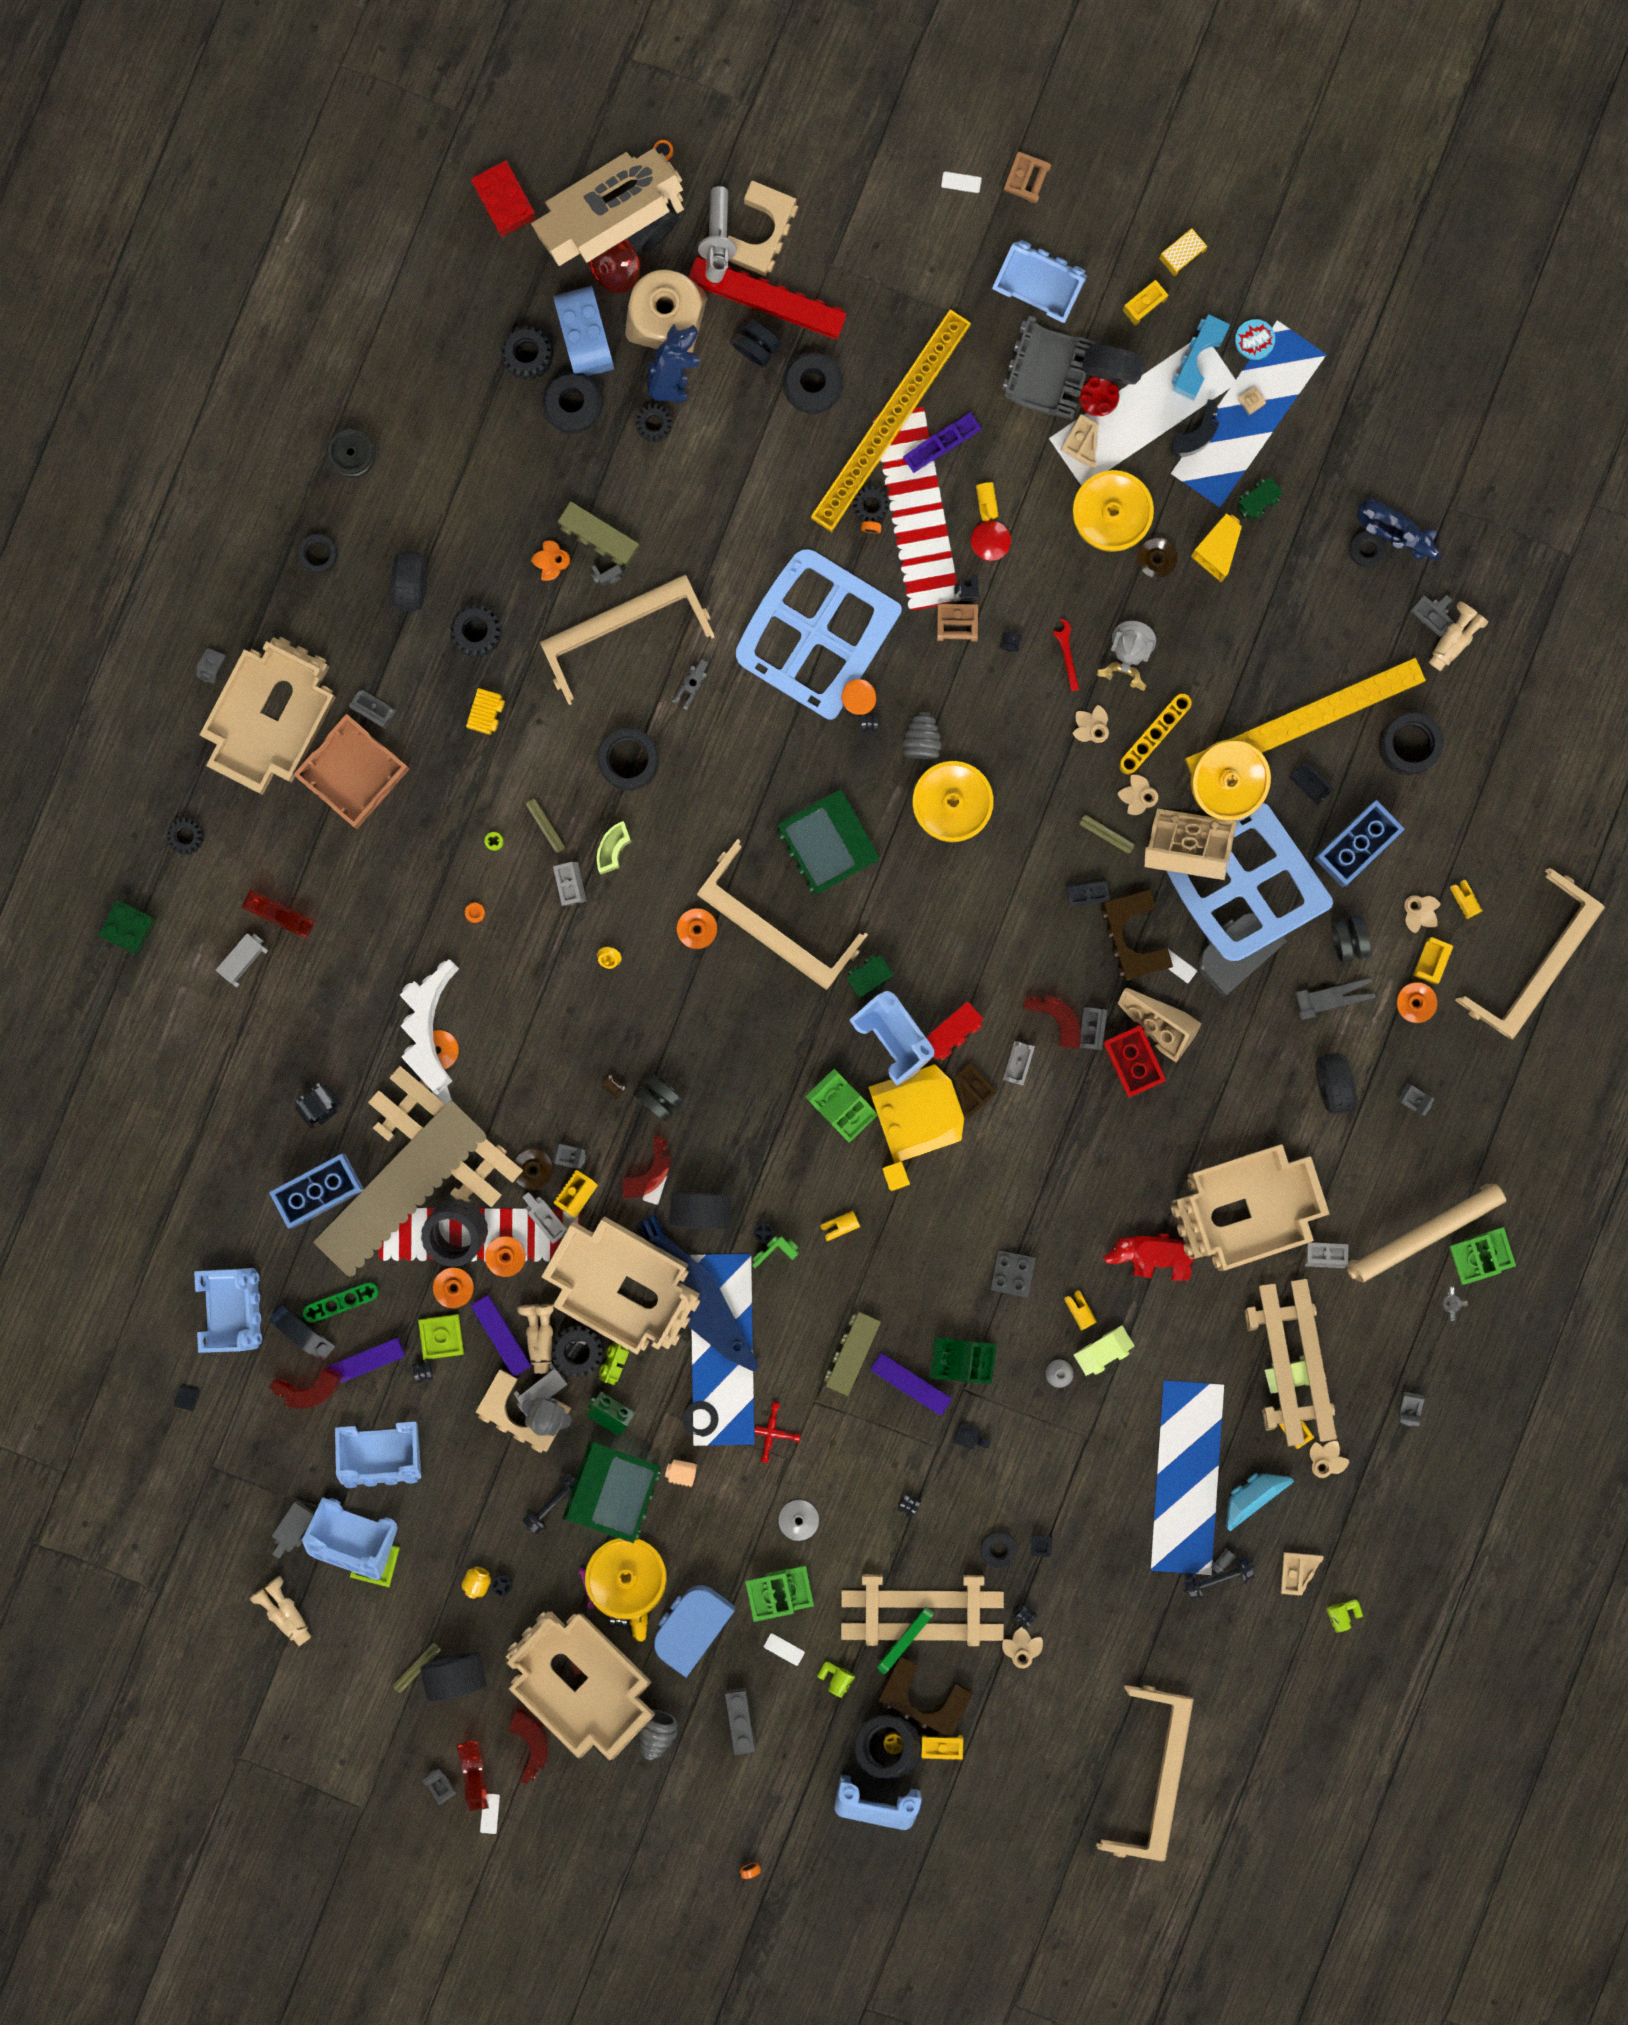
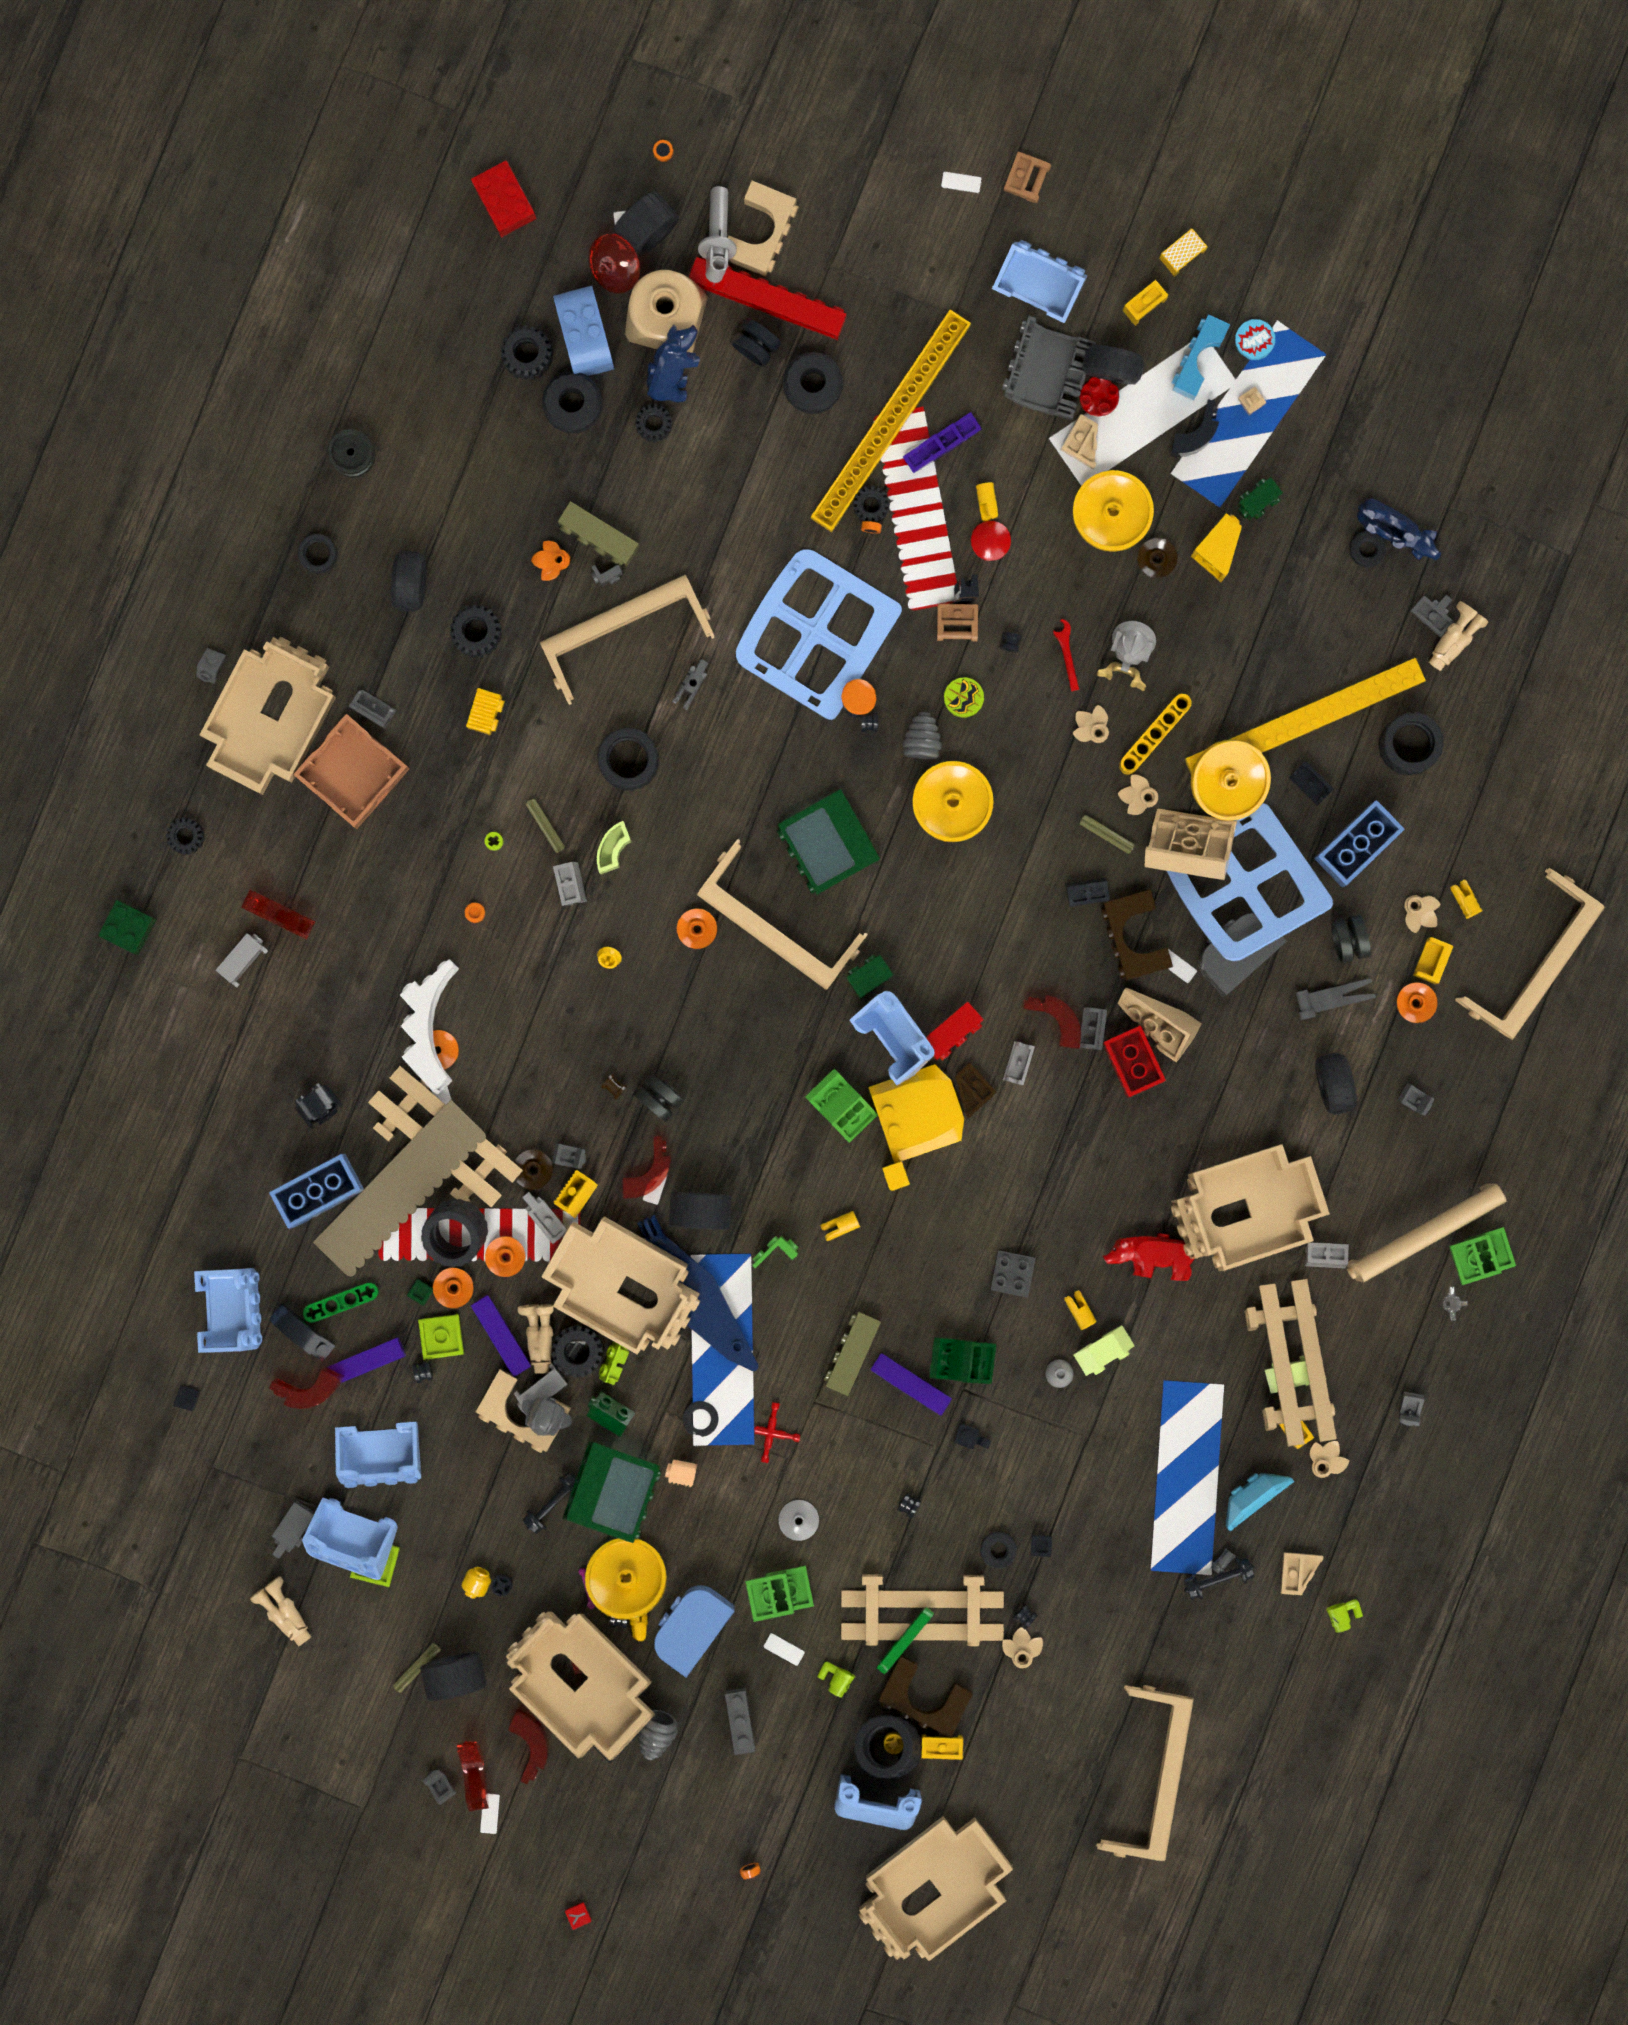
tan panel [531,148,684,266] -> none
black wheel [753,1223,774,1243] -> none
none -> dark green tile [407,1279,433,1306]
none -> red tile [565,1902,592,1930]
none -> tan panel [859,1816,1013,1961]
none -> tile [944,677,984,718]

